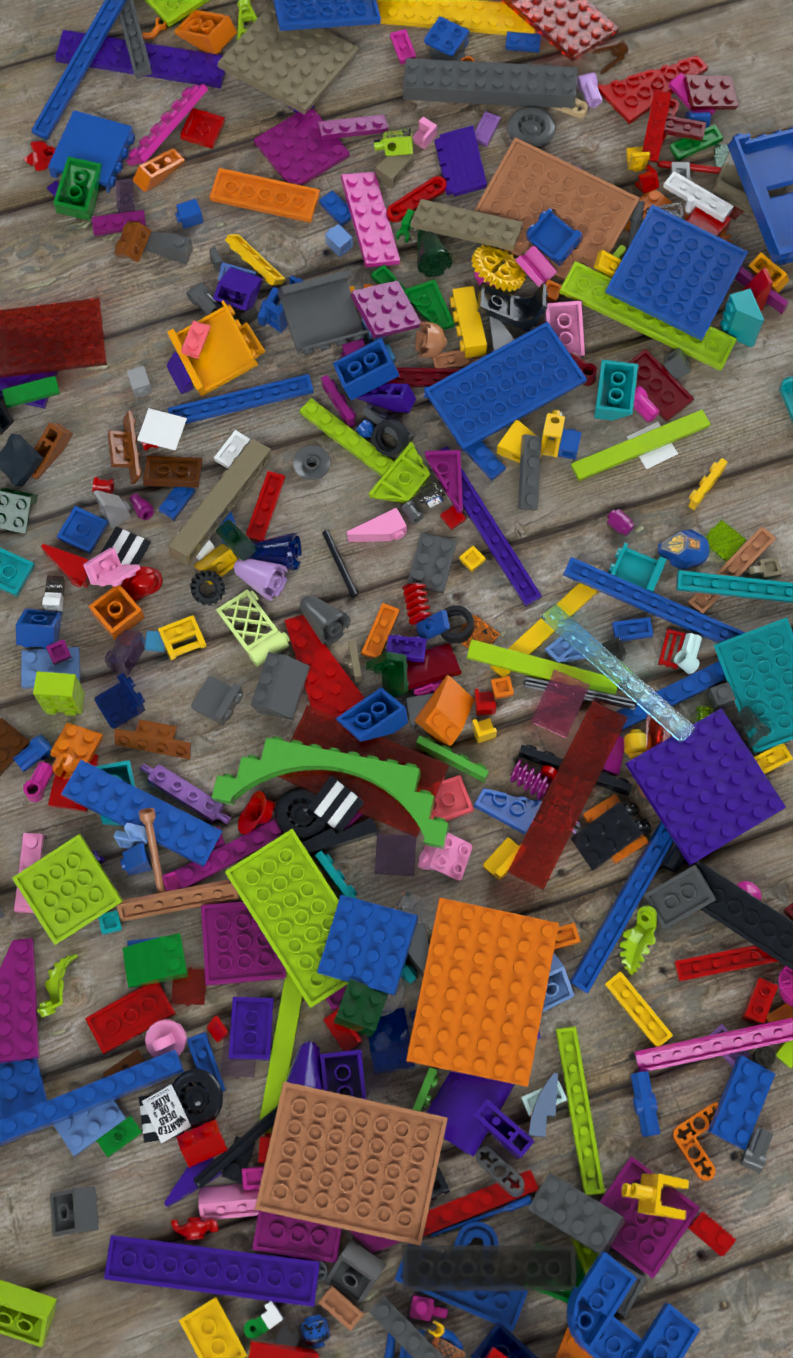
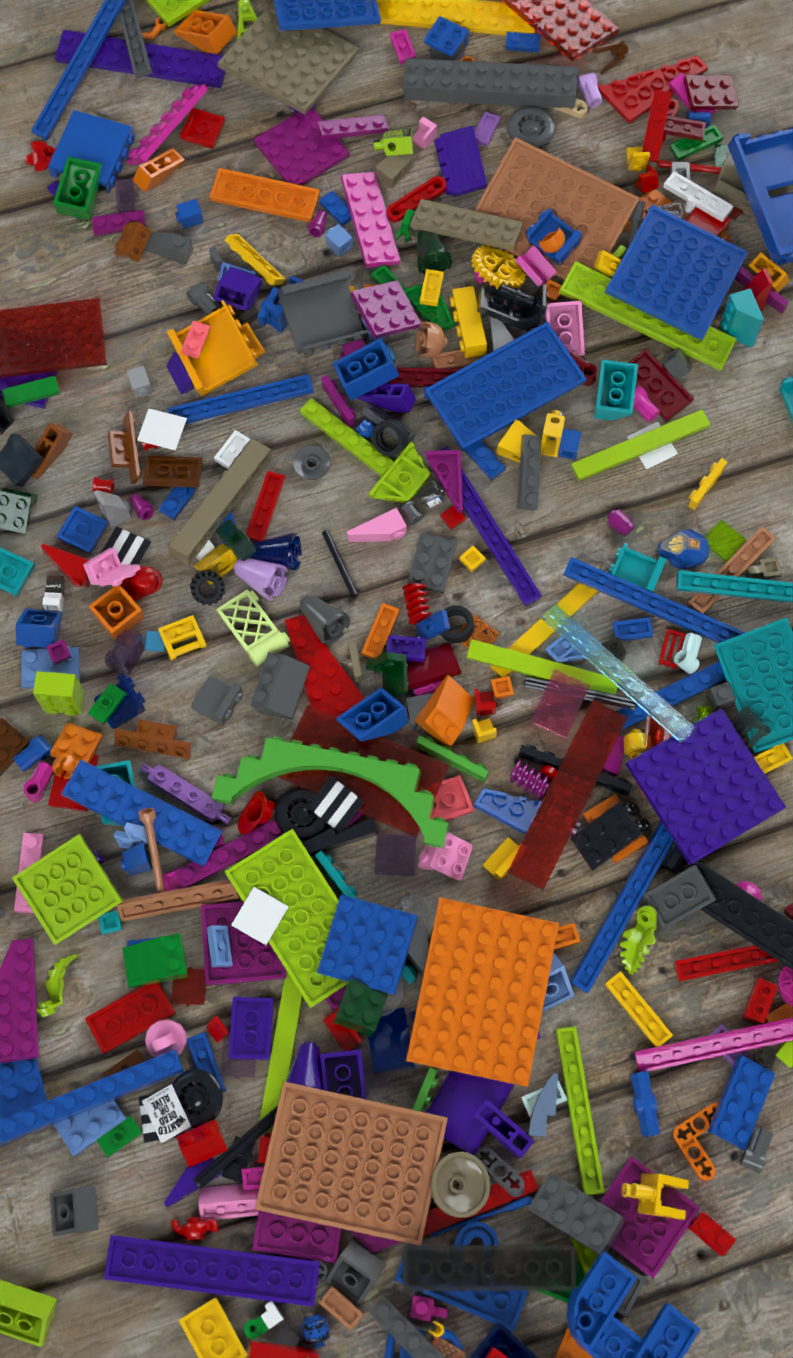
none -> green plate [88,683,127,725]
none -> medium blue plate [207,925,233,967]
none -> white sticker [232,887,289,945]
none -> magenta cone [308,211,327,237]
none -> yellow plate [420,269,444,307]
none -> dark tan dish [431,1152,490,1218]
none -> black pin [497,283,535,307]
none -> orange hair [539,228,565,253]

